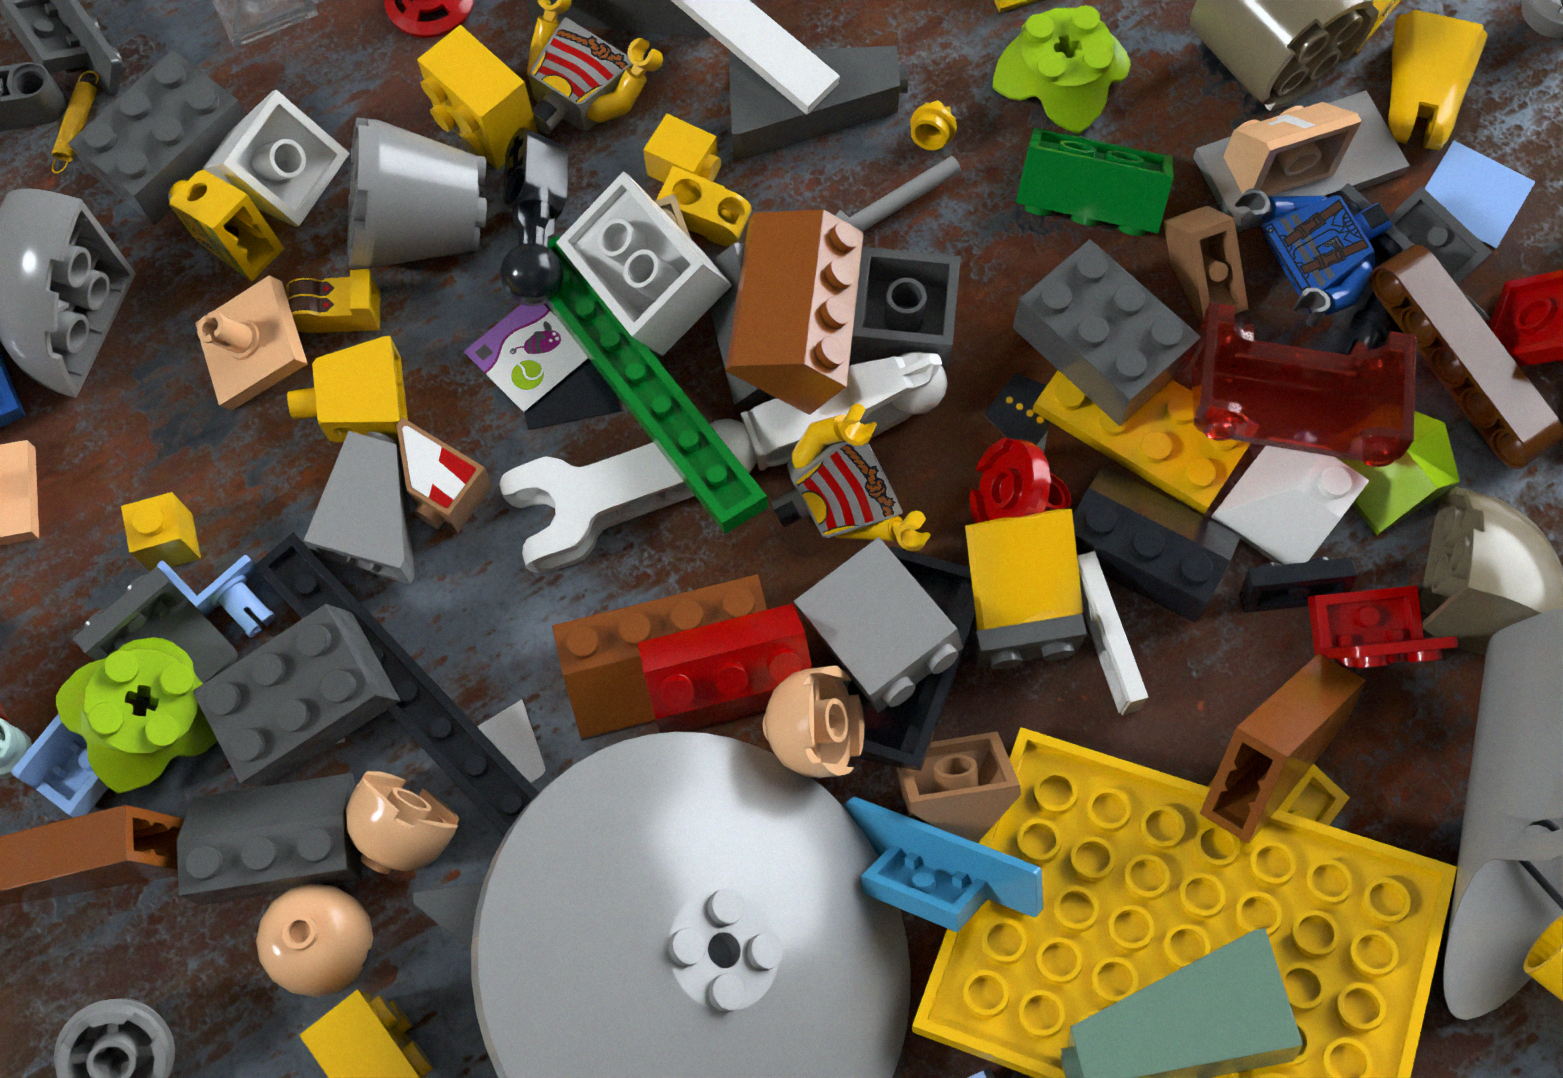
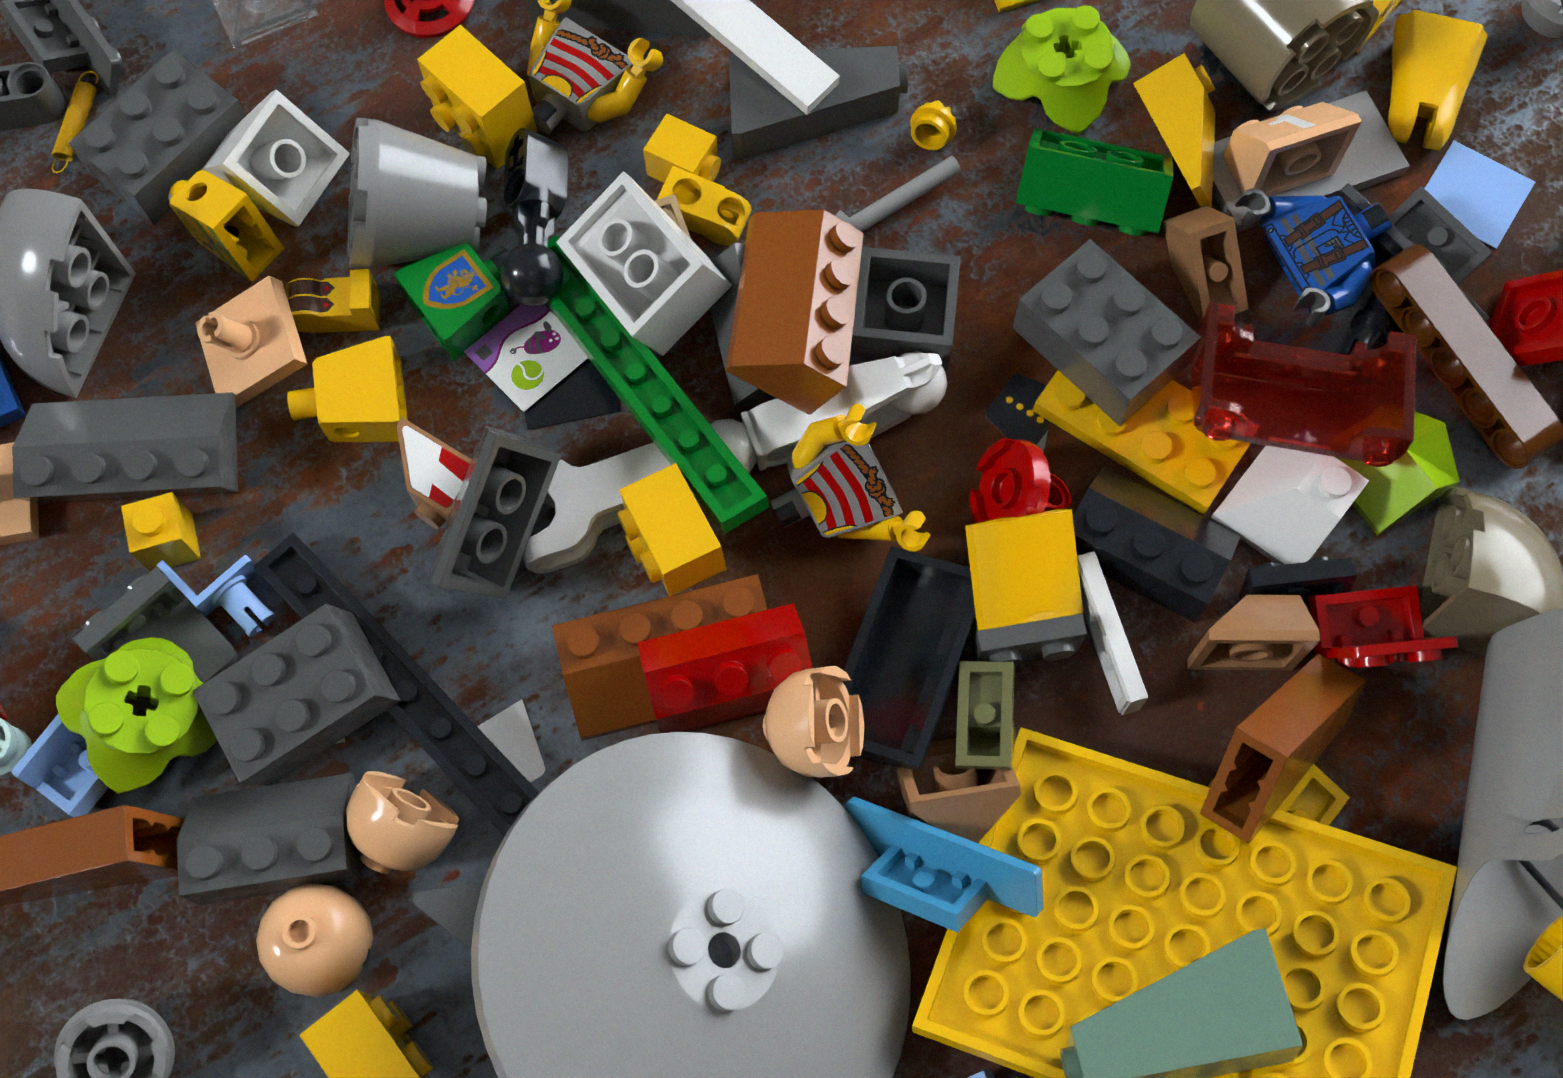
light grey slope [303,431,415,585] -> none
light grey brick [794,537,963,713] -> none
none -> dark grey slope [12,392,239,504]
none -> green torso [393,243,510,362]
none -> dark grey slope [429,425,562,599]
none -> yellow brick [617,463,727,596]
none -> olive slope [955,661,1016,770]
none -> yellow slope [1133,53,1215,207]
none -> medium nougat slope [1187,595,1320,671]

